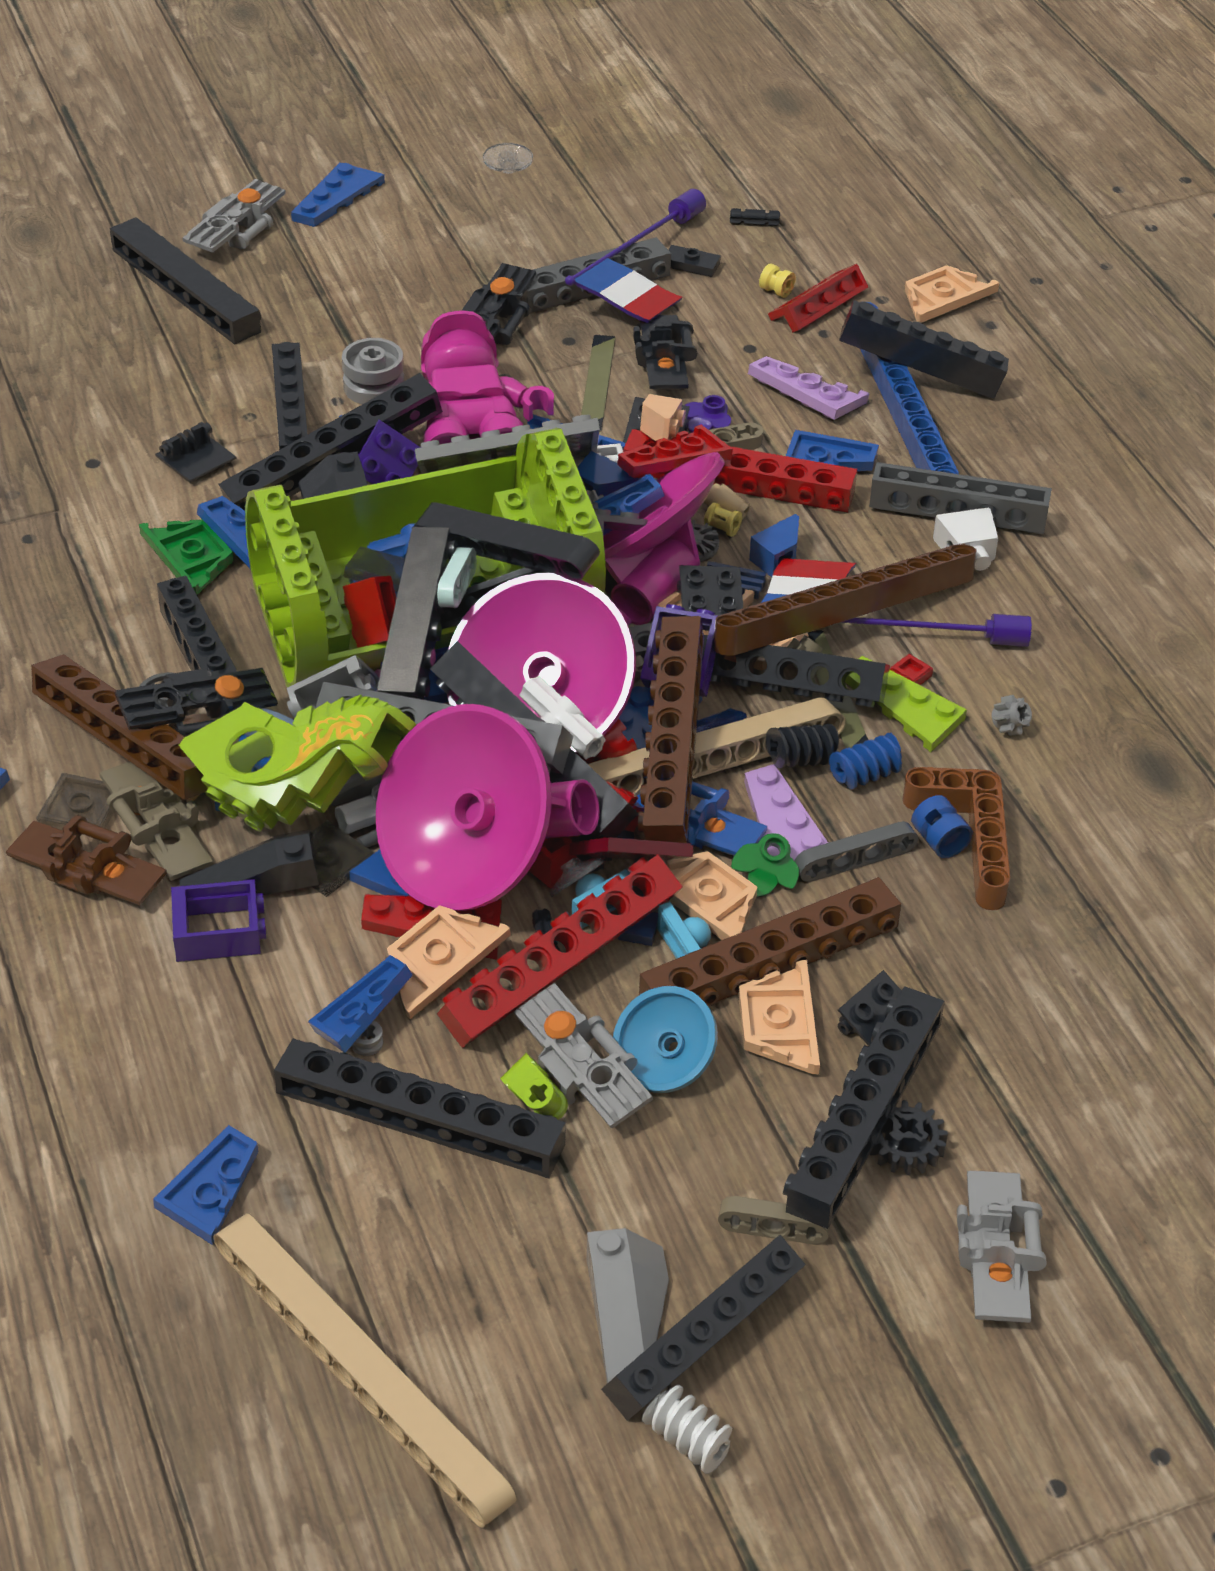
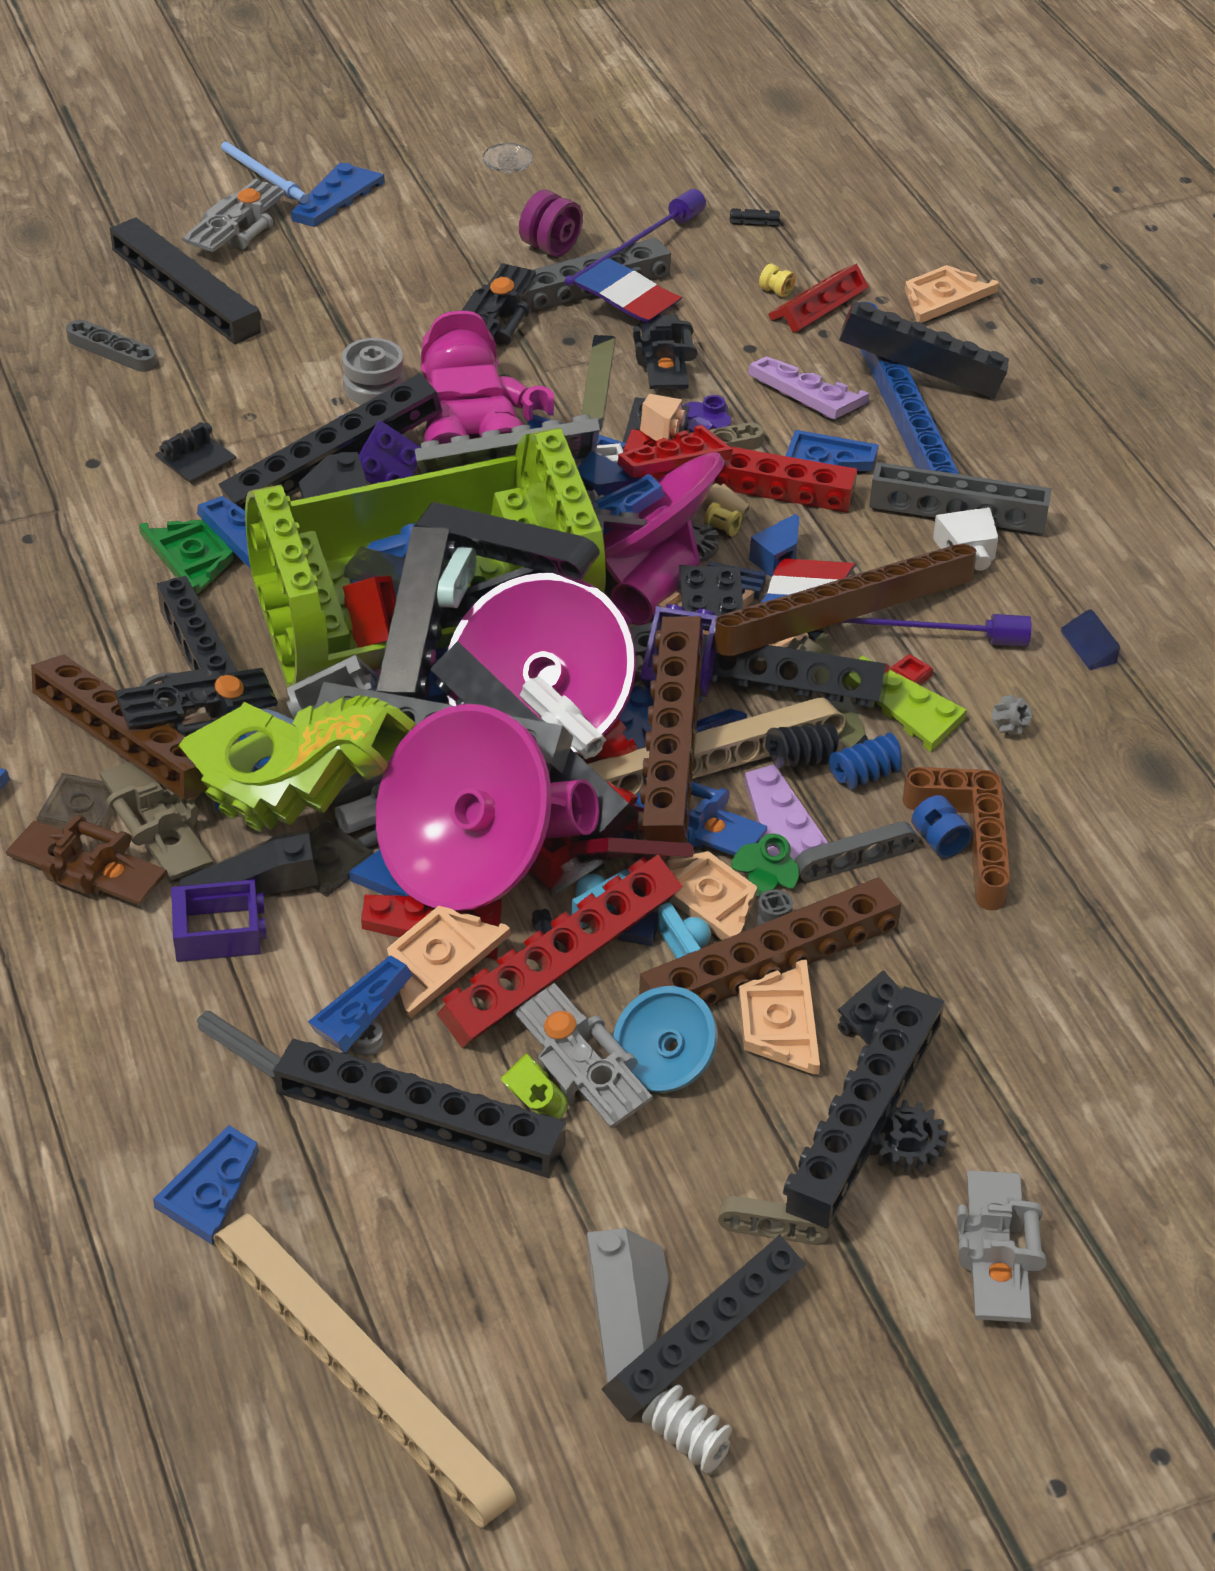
black arch [272,342,308,450] -> none
black plate [669,245,721,277] -> none
none -> dark grey beam [66,320,157,372]
none -> dark grey axle [197,1011,281,1078]
none -> light blue bar [221,142,309,204]
none -> magenta wheel [519,190,583,257]
none -> dark grey wheel [756,889,793,926]
none -> clear blue slope [1061,609,1120,670]

